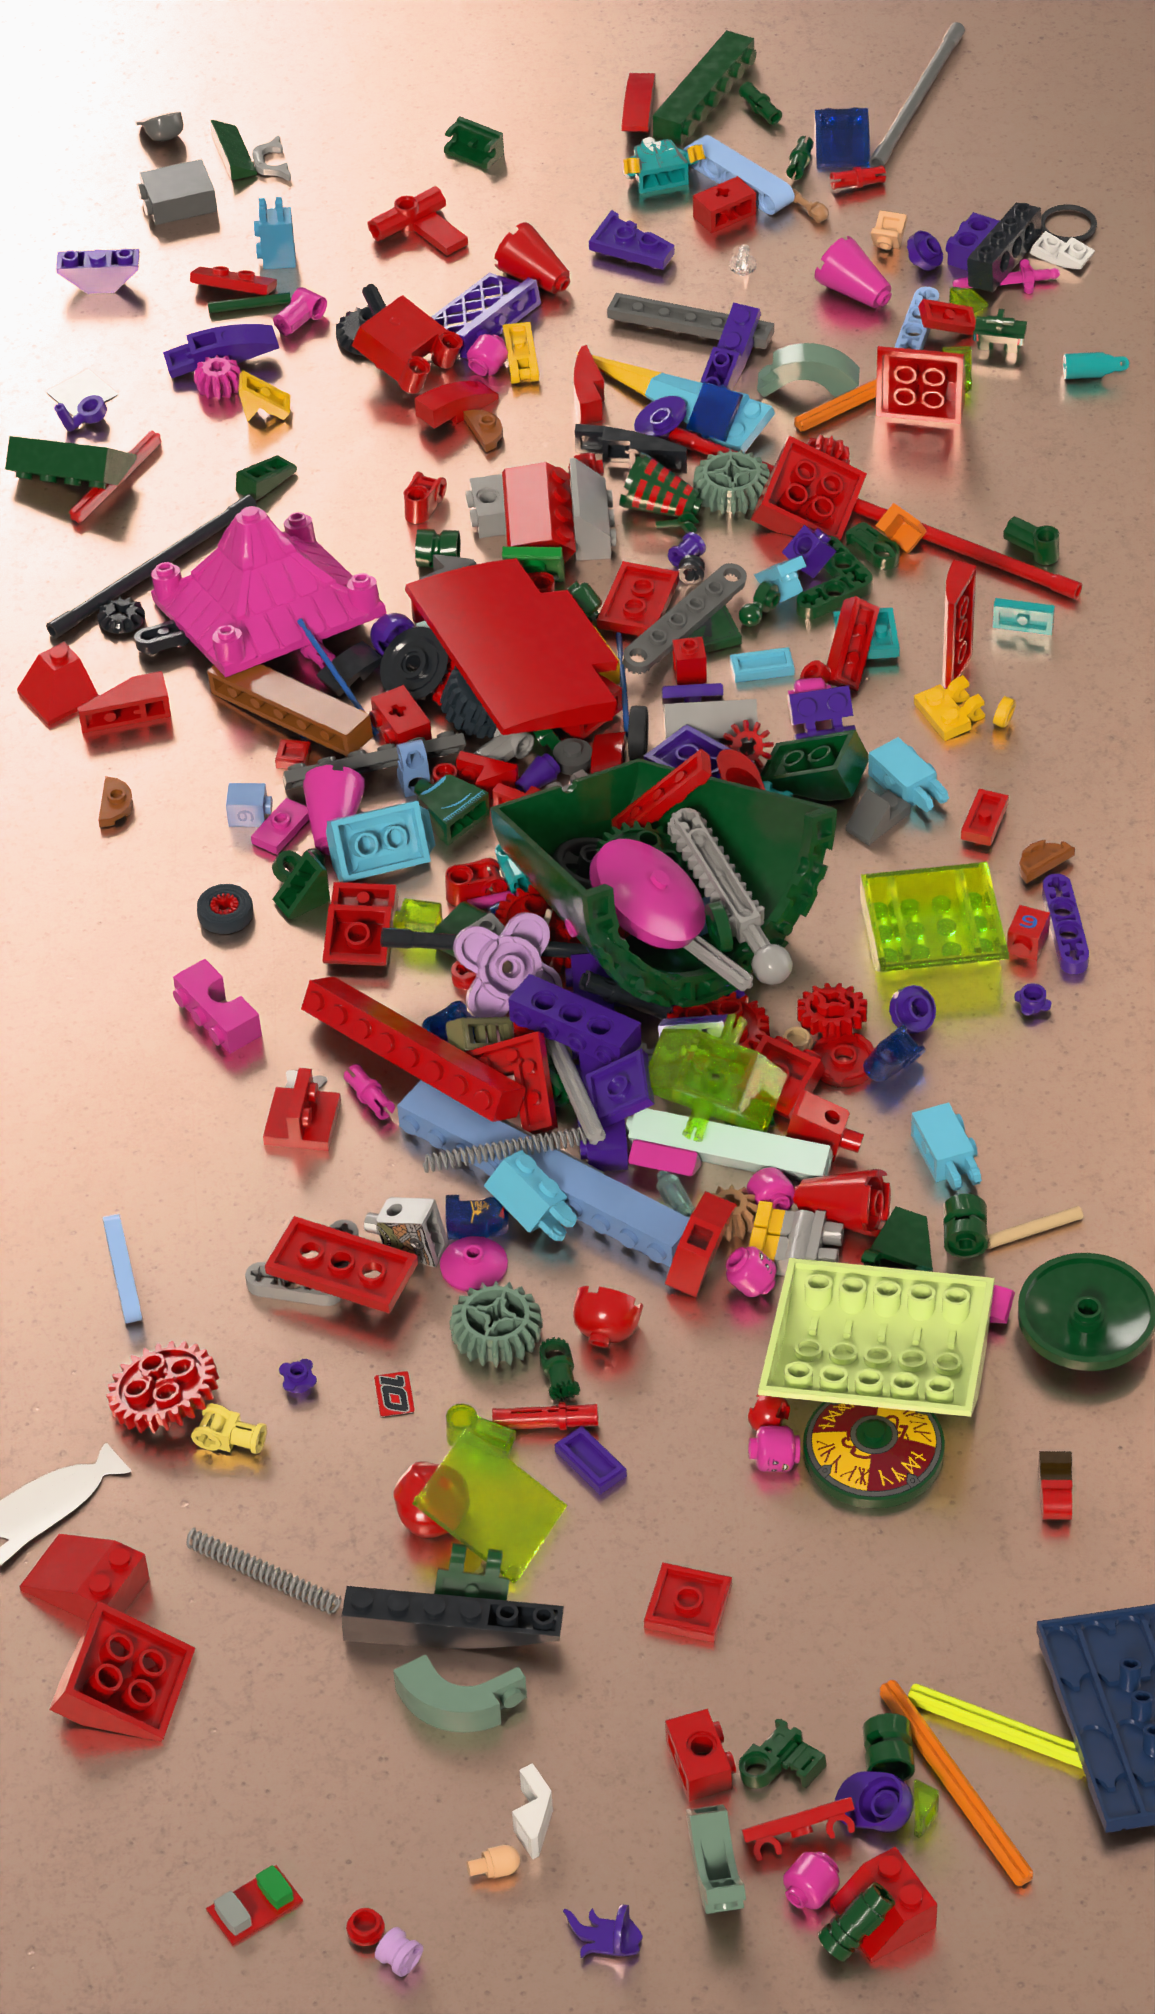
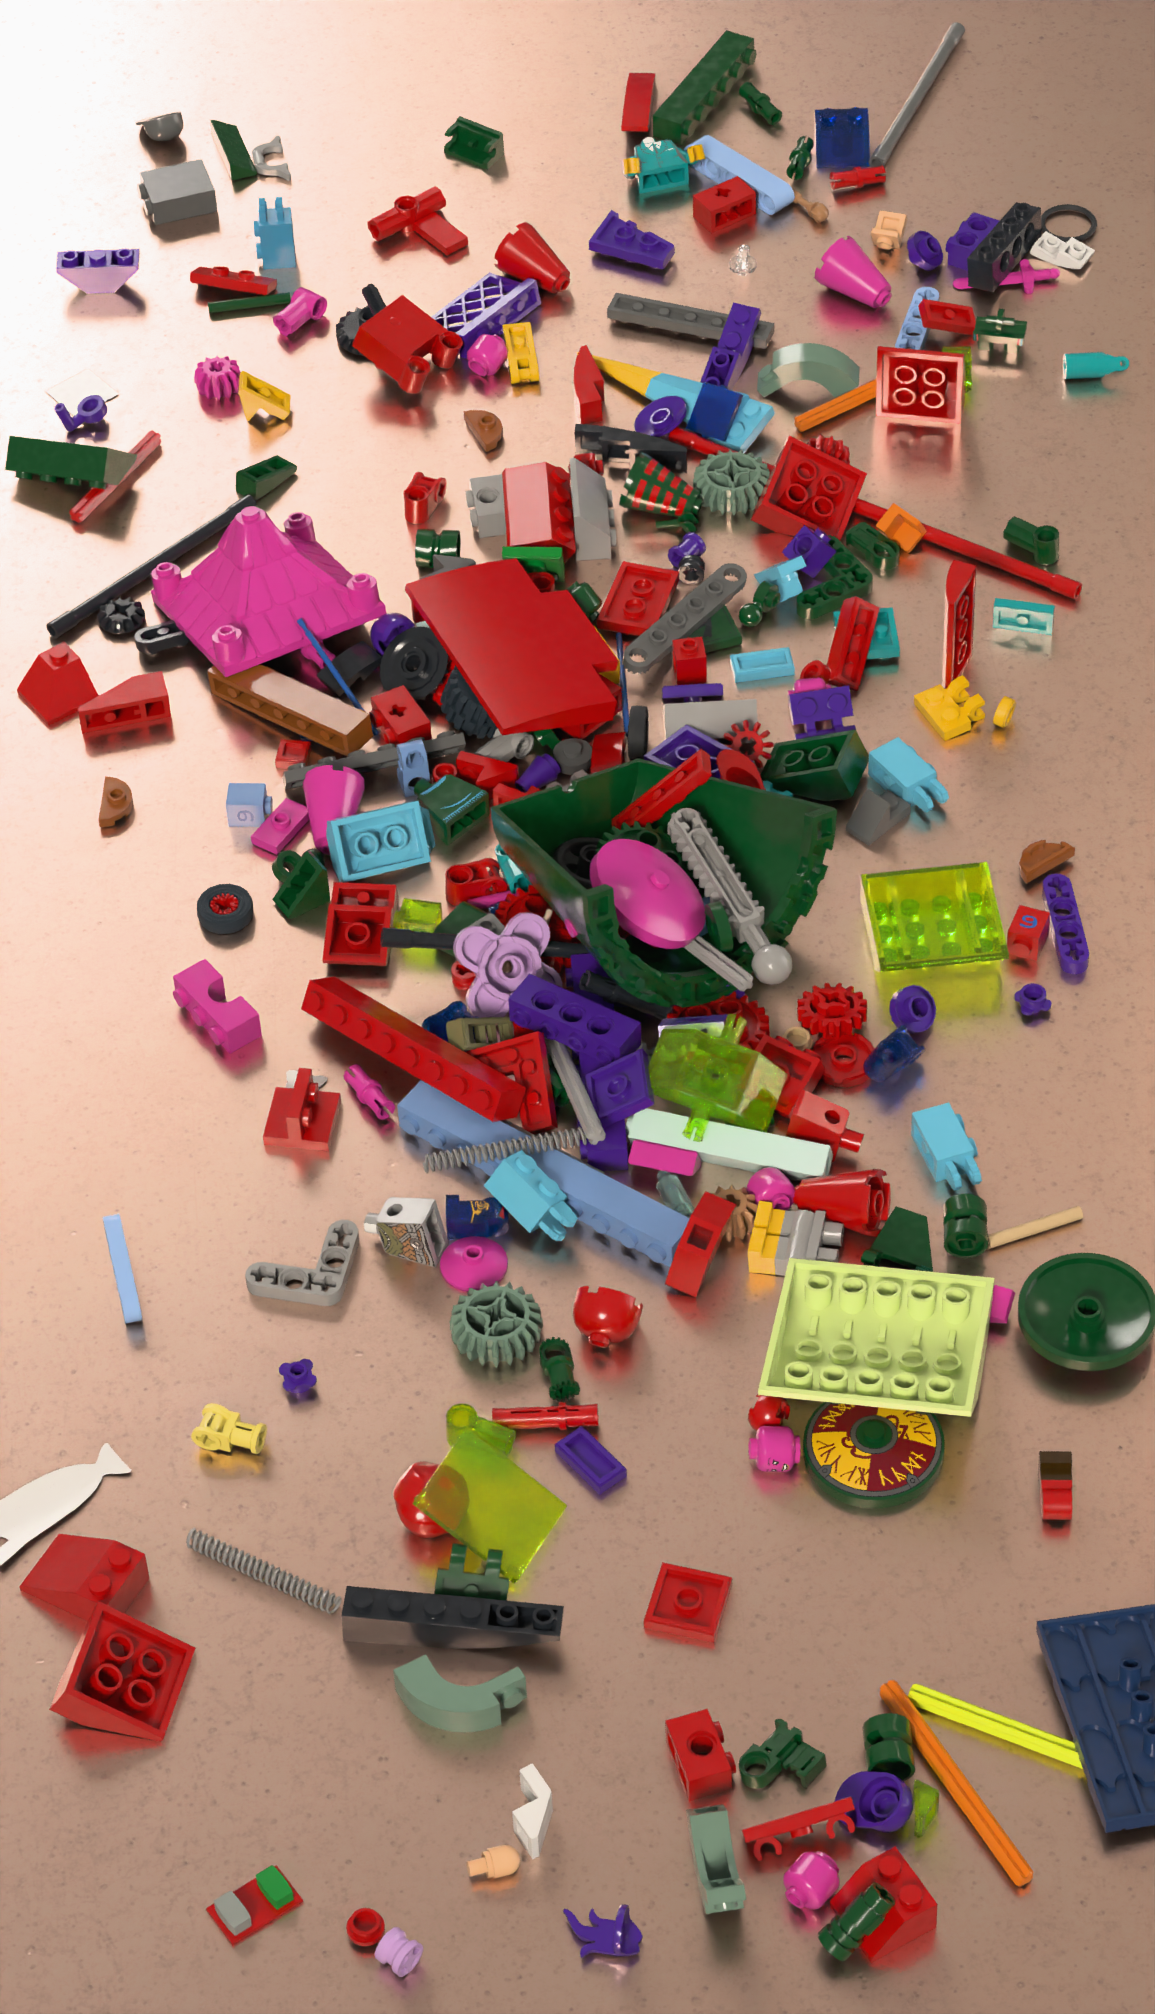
red gear [106,1341,219,1433] -> none
dark purple slope [163,324,280,378] -> none
red plate [265,1216,418,1314] -> none
sticker [374,1371,415,1417] -> none
red slope [415,380,499,429] -> none
dark pink head [726,1246,777,1297] -> none
clear neon green slope [949,287,988,313] -> none
red plate [961,789,1009,846] -> none

